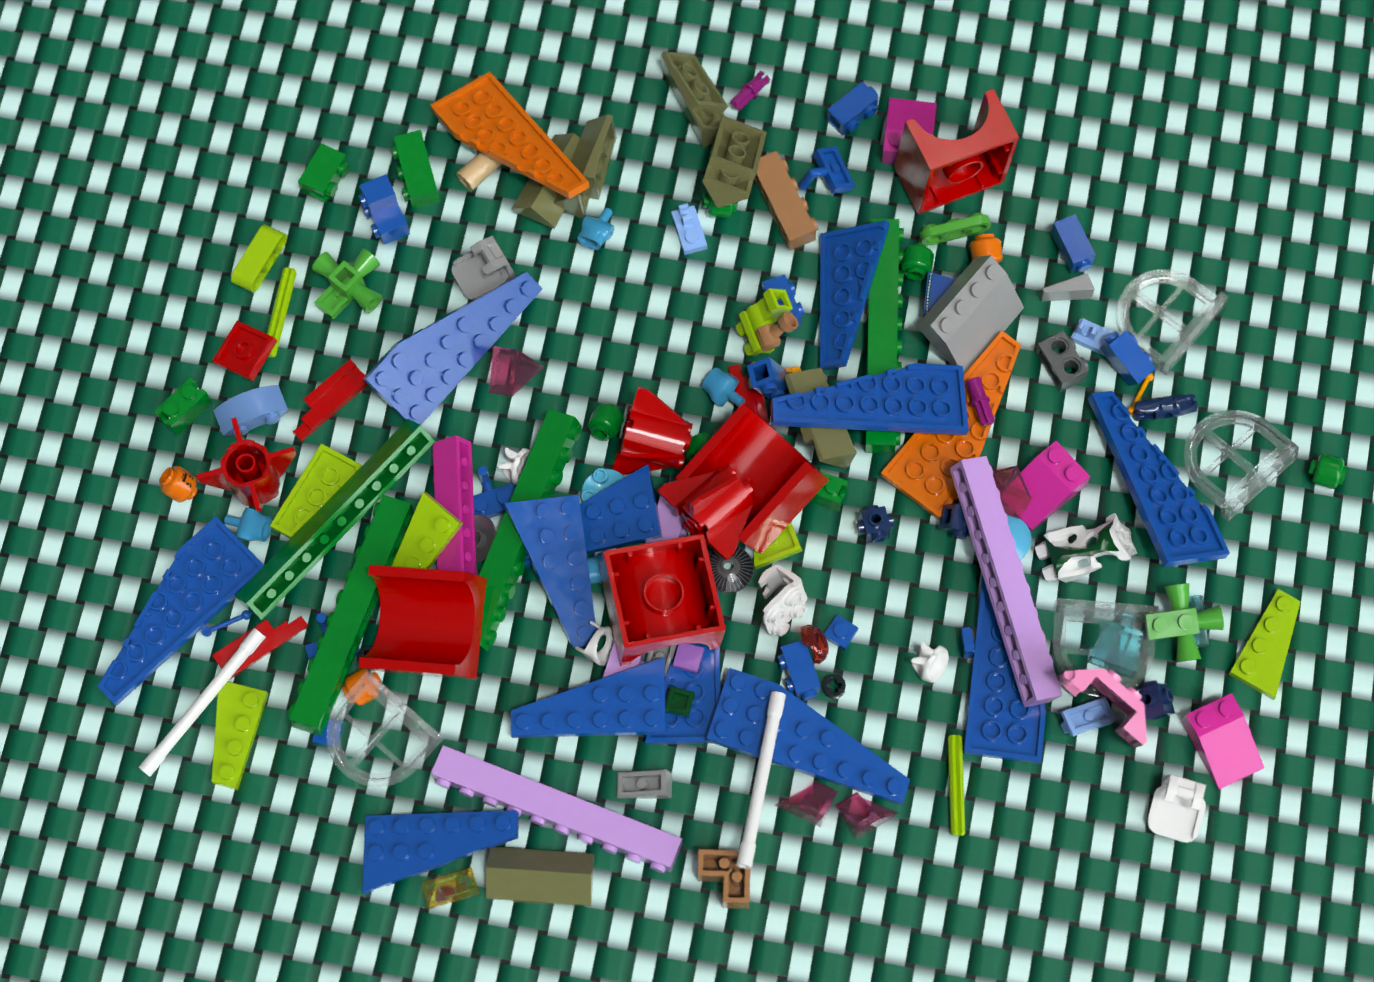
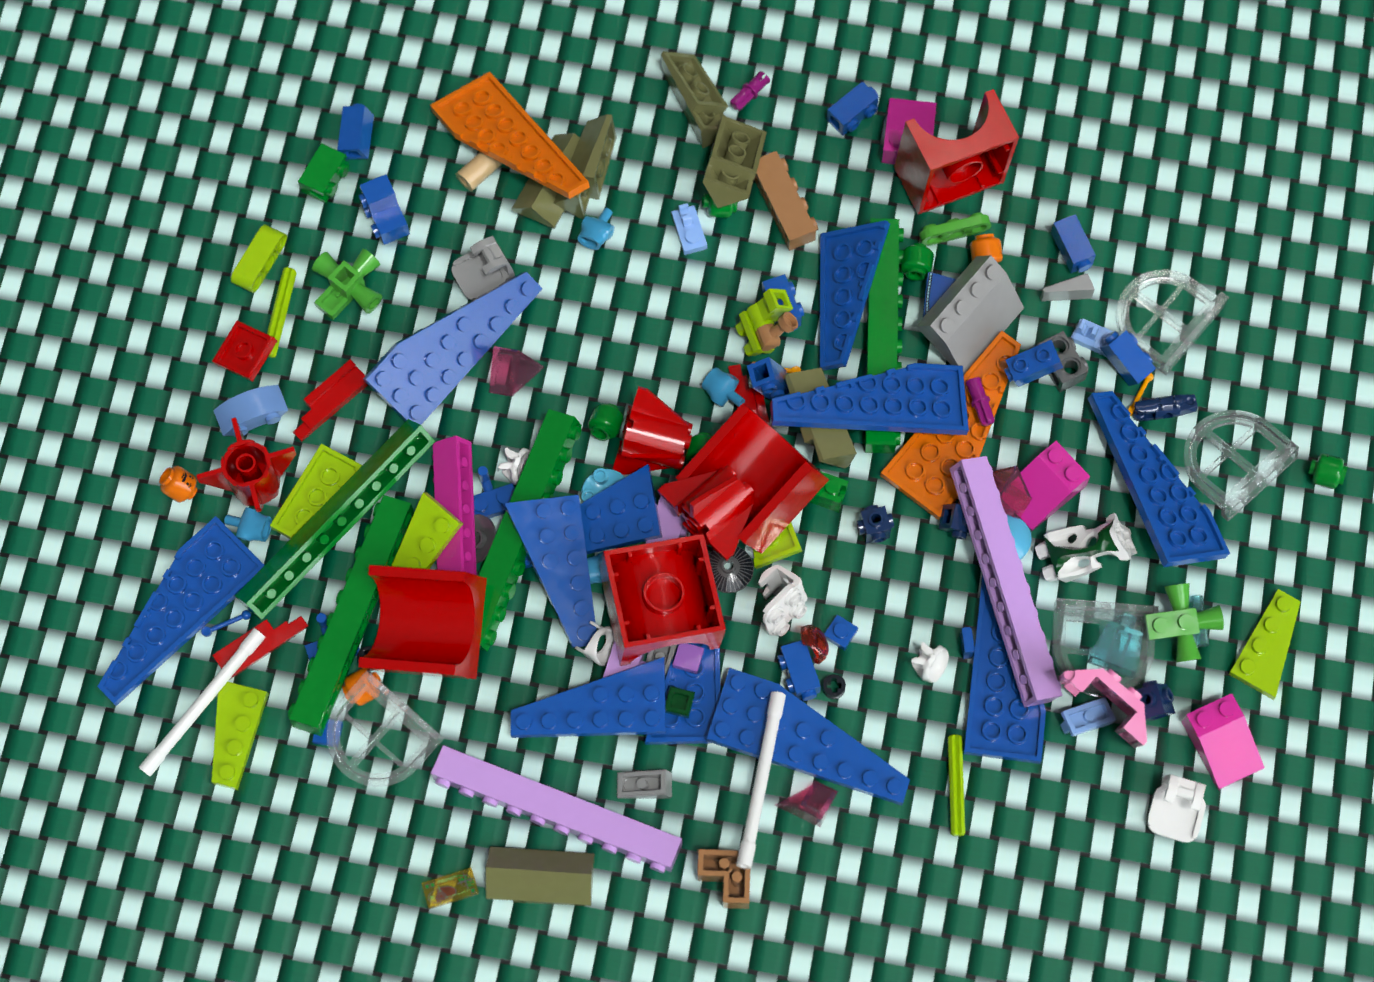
green brick [155,377,212,436] -> none
blue wing [362,810,519,894] -> none
green brick [391,130,440,209] -> none
blue plate [798,146,855,194] -> none
clear pink slope [835,792,900,840] -> none
none -> blue brick [337,104,374,160]
none -> blue brick [1004,340,1064,387]

